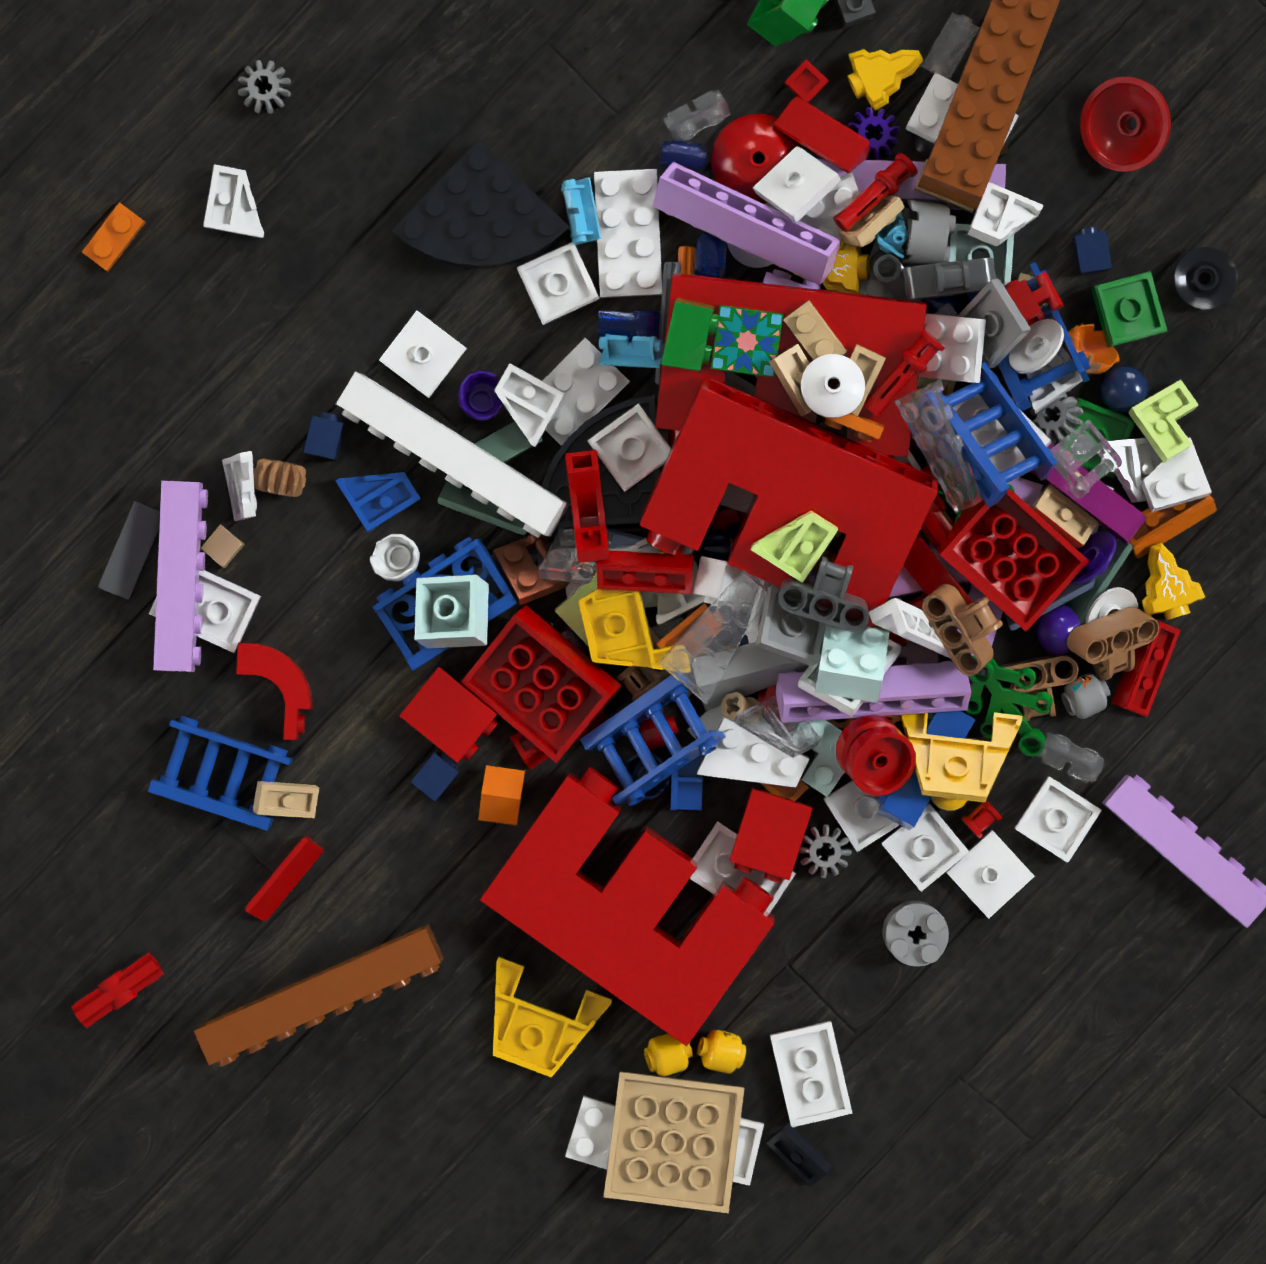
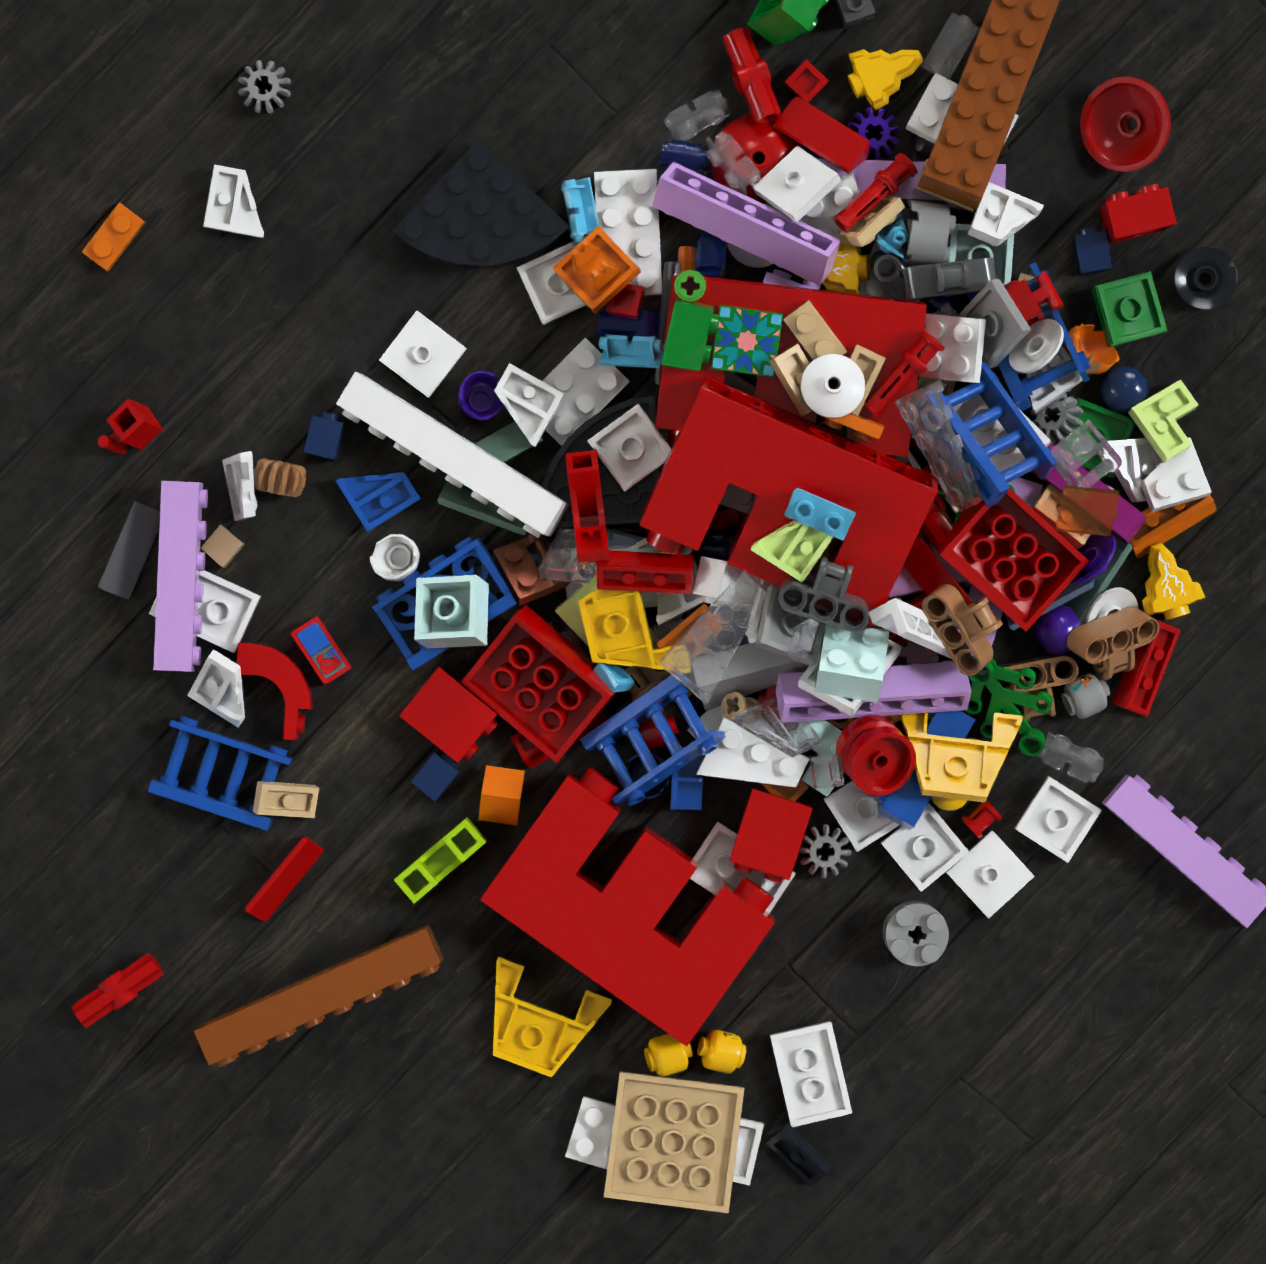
none -> red brick [98,399,163,455]
none -> white wing [187,650,245,727]
none -> slope [290,616,352,685]
none -> lime arch [394,817,487,903]
none -> orange plate [552,226,641,314]
none -> medium azure tile [593,663,635,692]
none -> red plate [606,284,645,320]
none -> bright green bush [674,270,706,302]
none -> clear hinge [706,131,761,196]
none -> red piece [722,28,781,125]
none -> medium azure hinge [784,487,856,541]
none -> clear tile [787,618,819,659]
none -> clear tile [810,754,844,789]
none -> clear orange piece [1055,485,1119,536]
none -> red brick [1099,184,1177,245]

